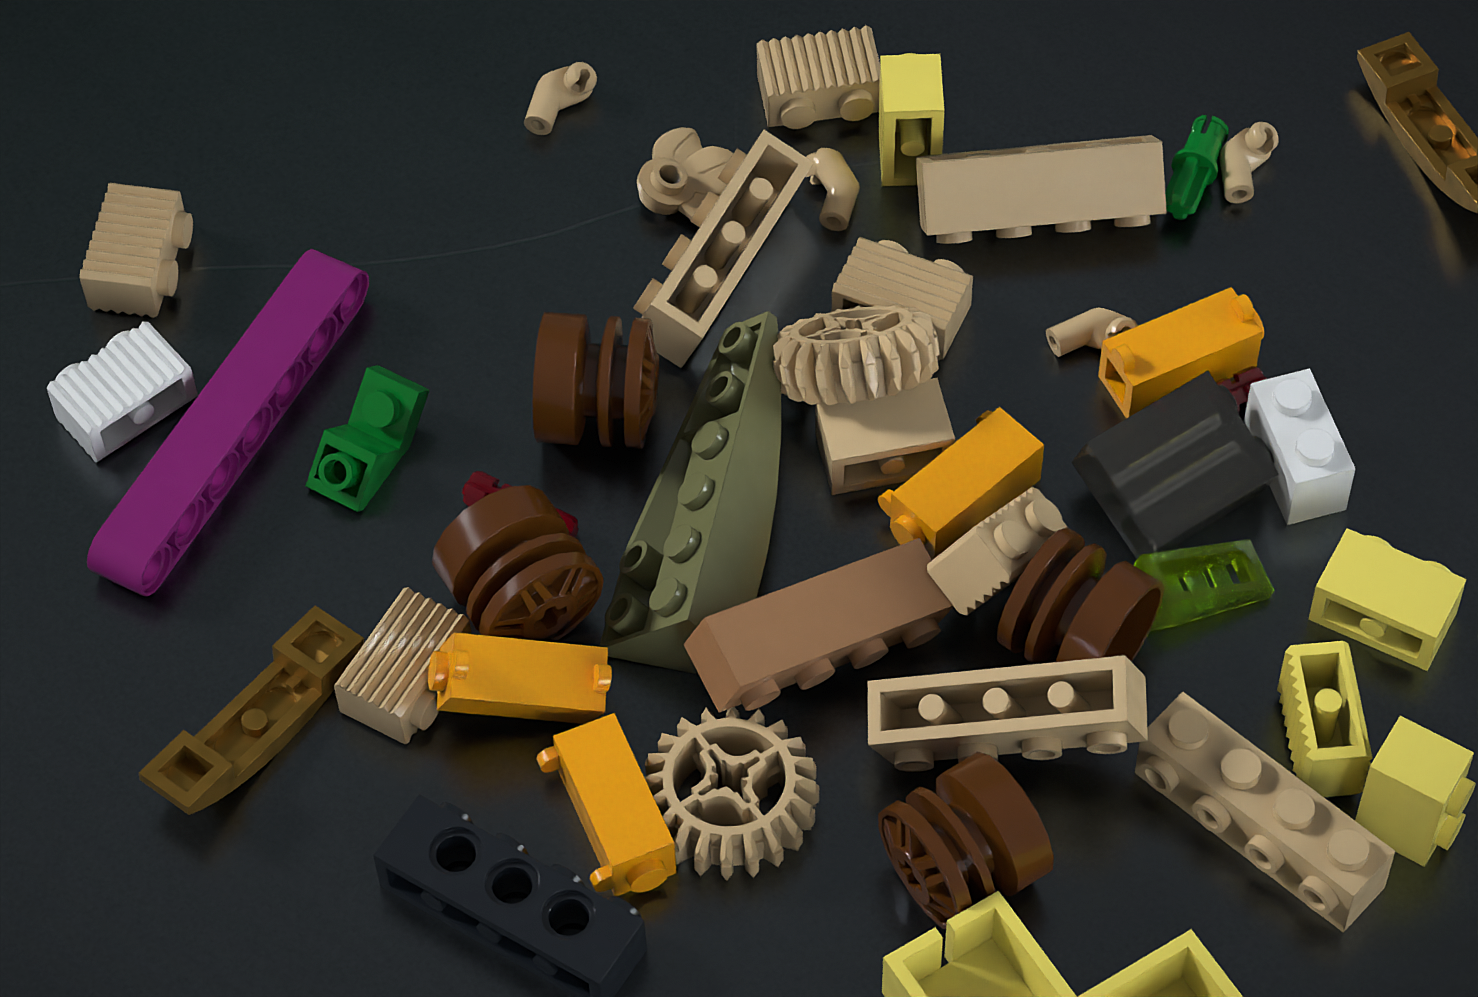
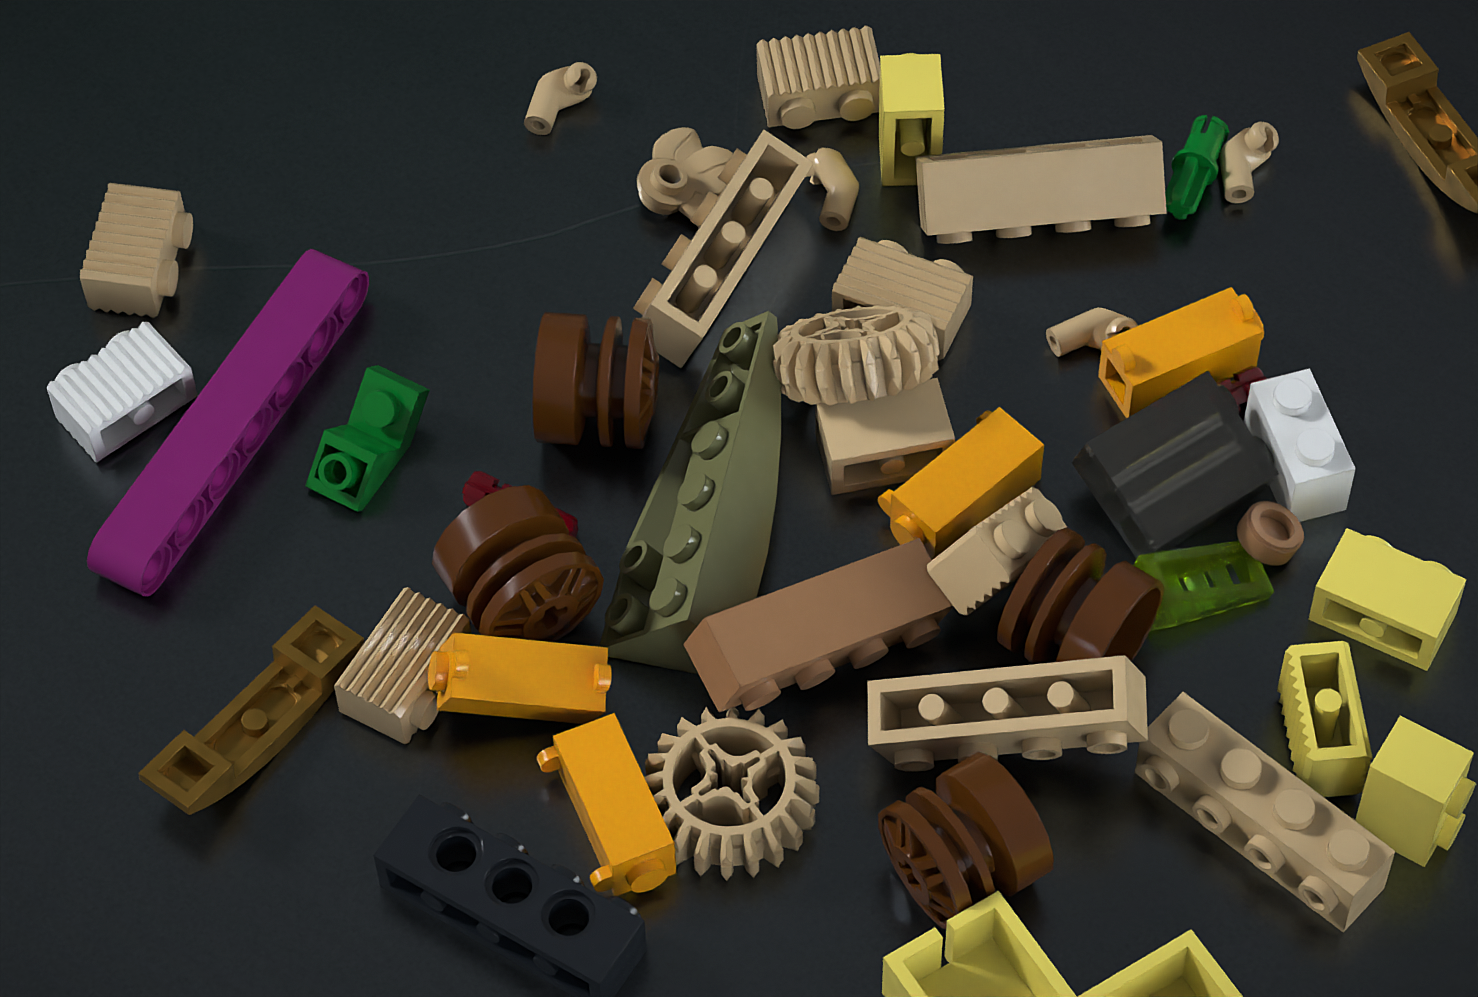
none -> medium nougat tile [1237,501,1304,565]

